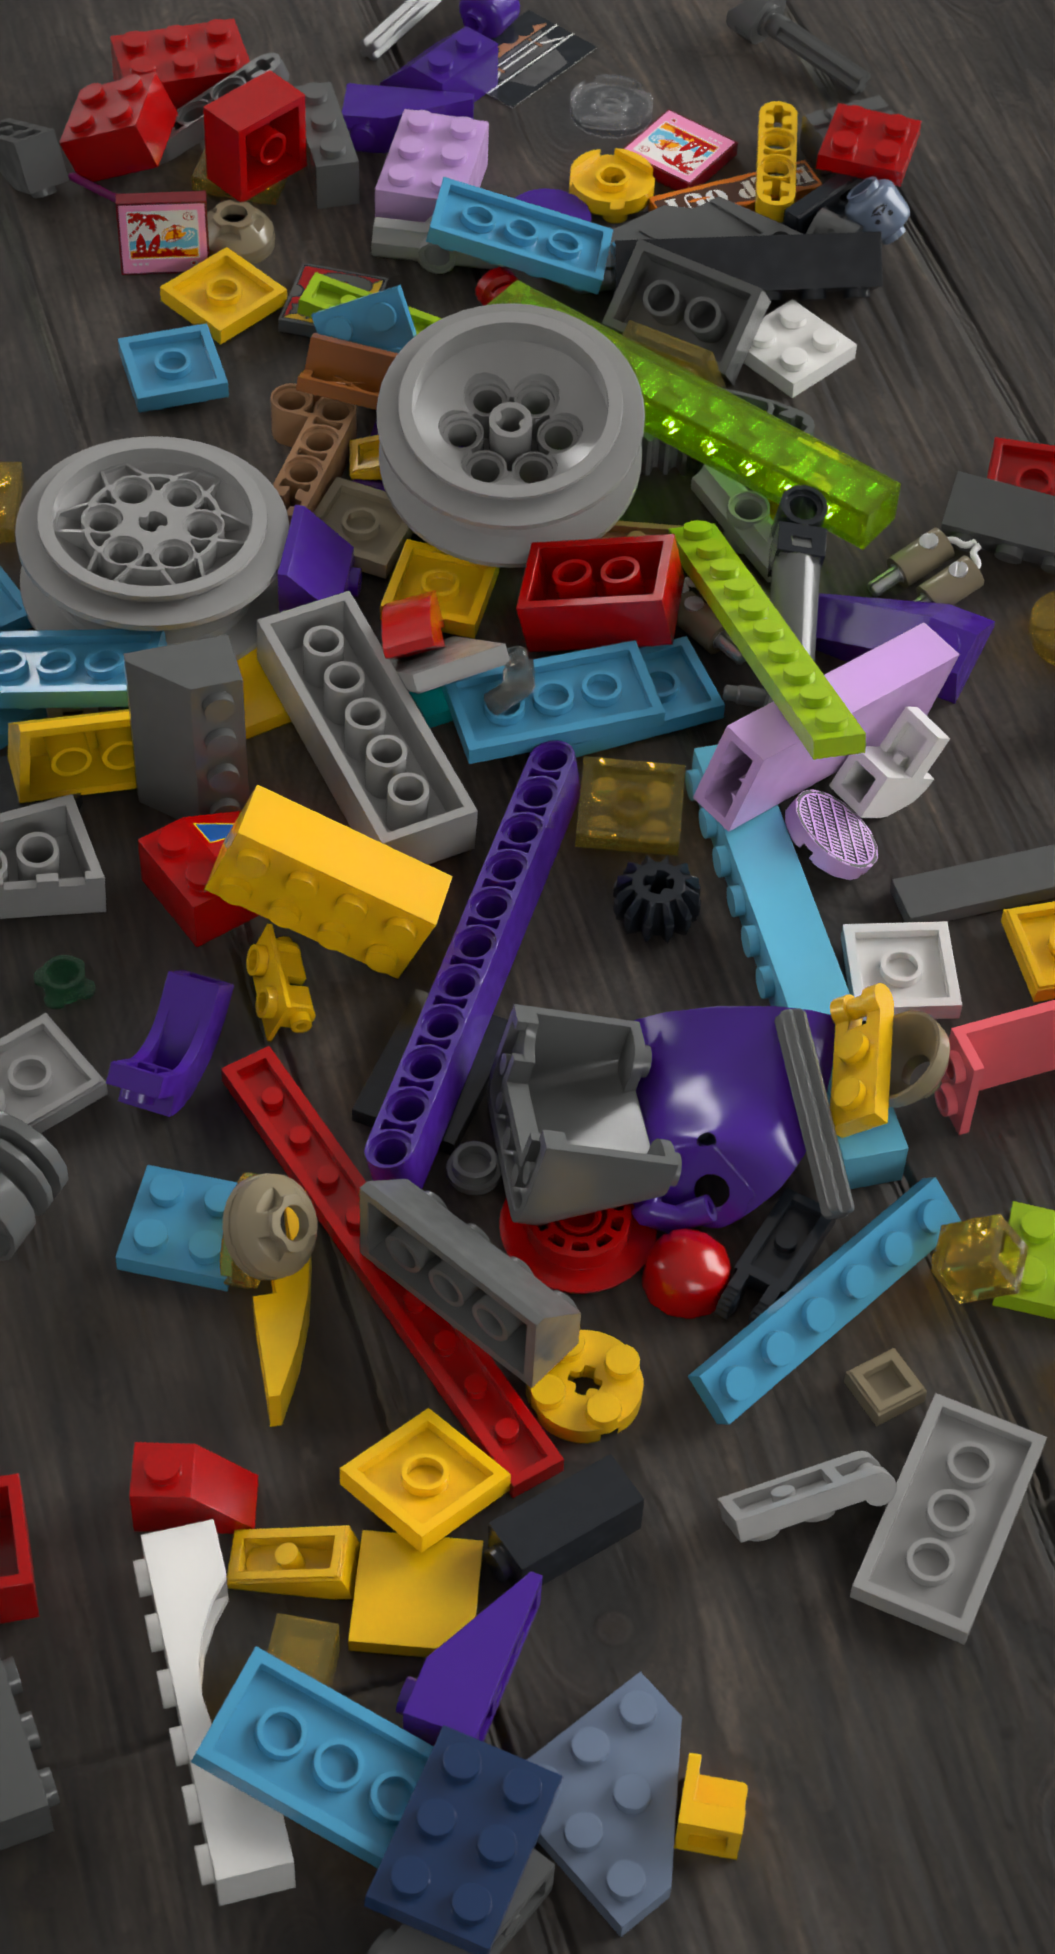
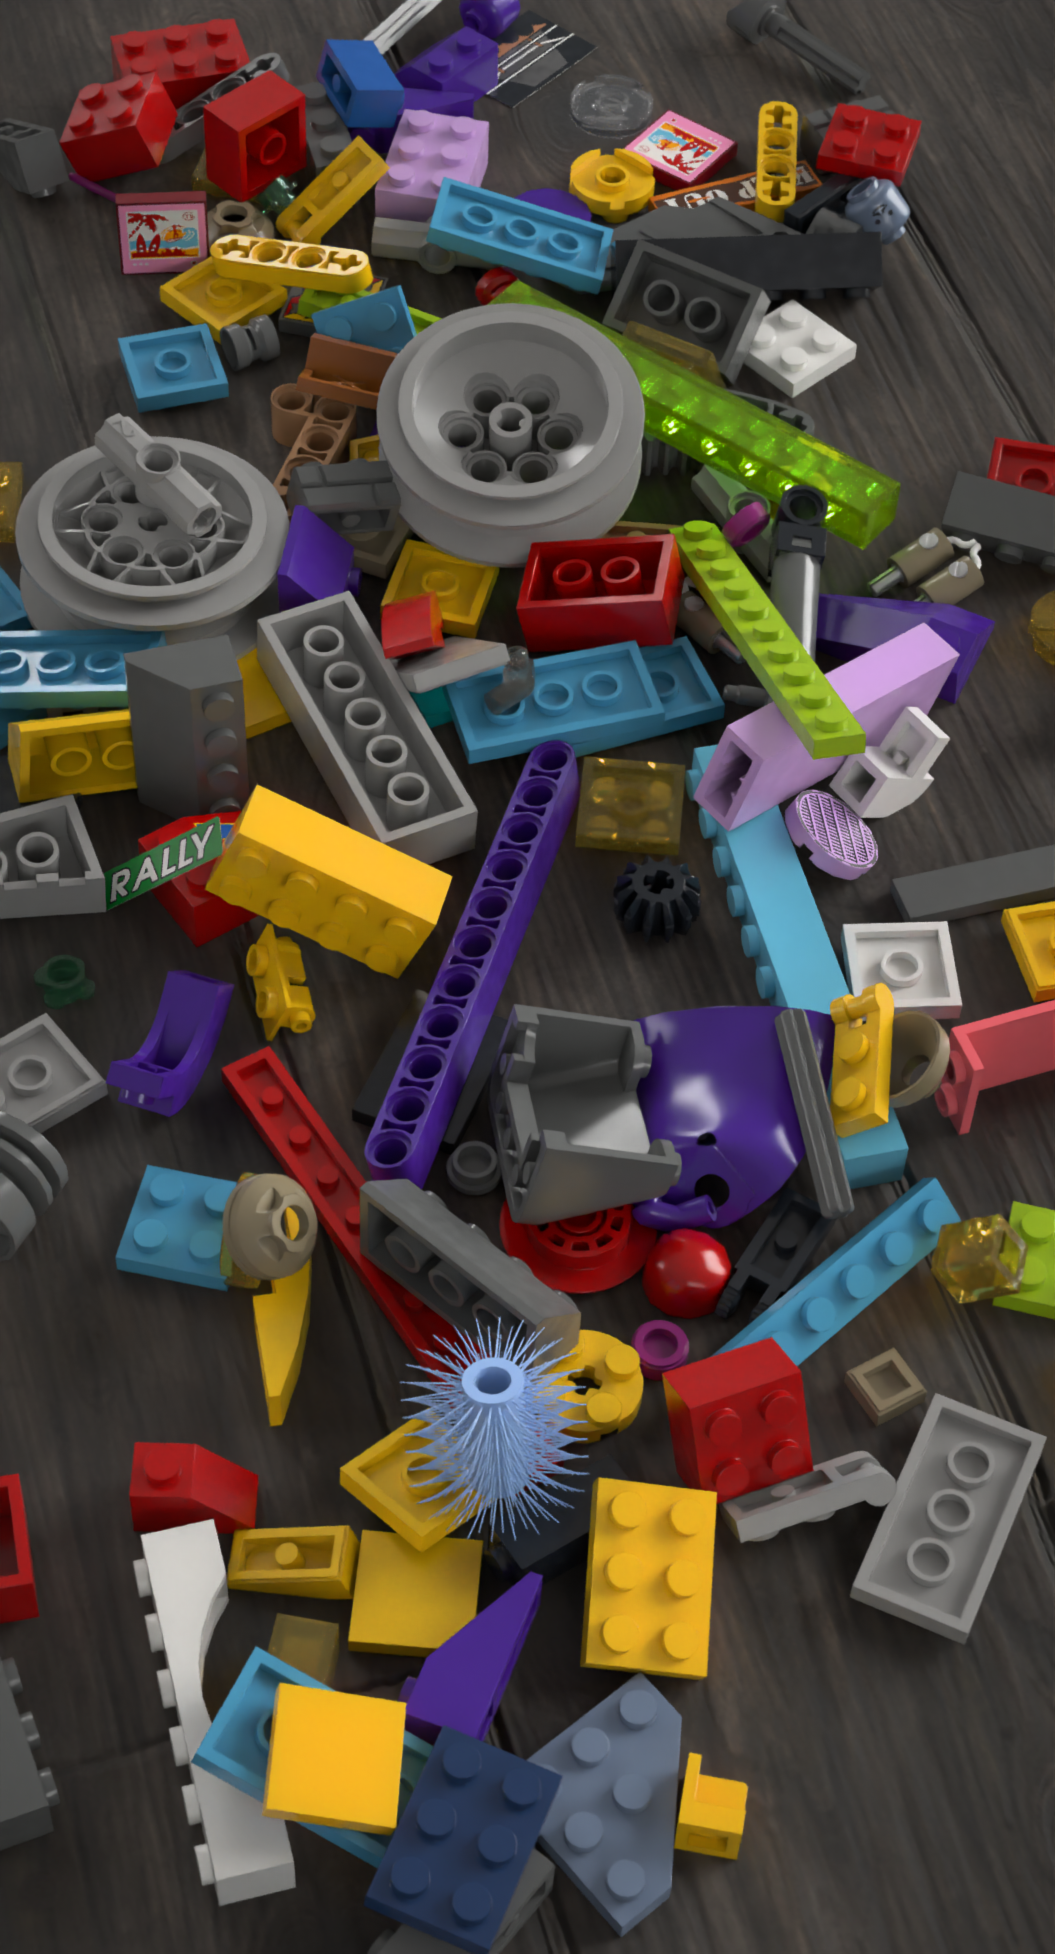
none -> light grey piece [95,413,222,538]
none -> sticker [104,816,223,910]
none -> yellow beam [210,235,373,294]
none -> dark grey wheel [220,314,280,371]
none -> clear green plate [257,174,298,215]
none -> yellow tile [262,1683,406,1836]
none -> yellow plate [276,135,390,245]
none -> dark grey brick [286,458,401,535]
none -> blue brick [316,39,404,128]
none -> light blue piece [400,1317,589,1542]
none -> yellow plate [580,1477,717,1680]
none -> magenta tile [631,1320,689,1381]
none -> red brick [662,1337,814,1504]
none -> magenta tile [722,502,771,547]

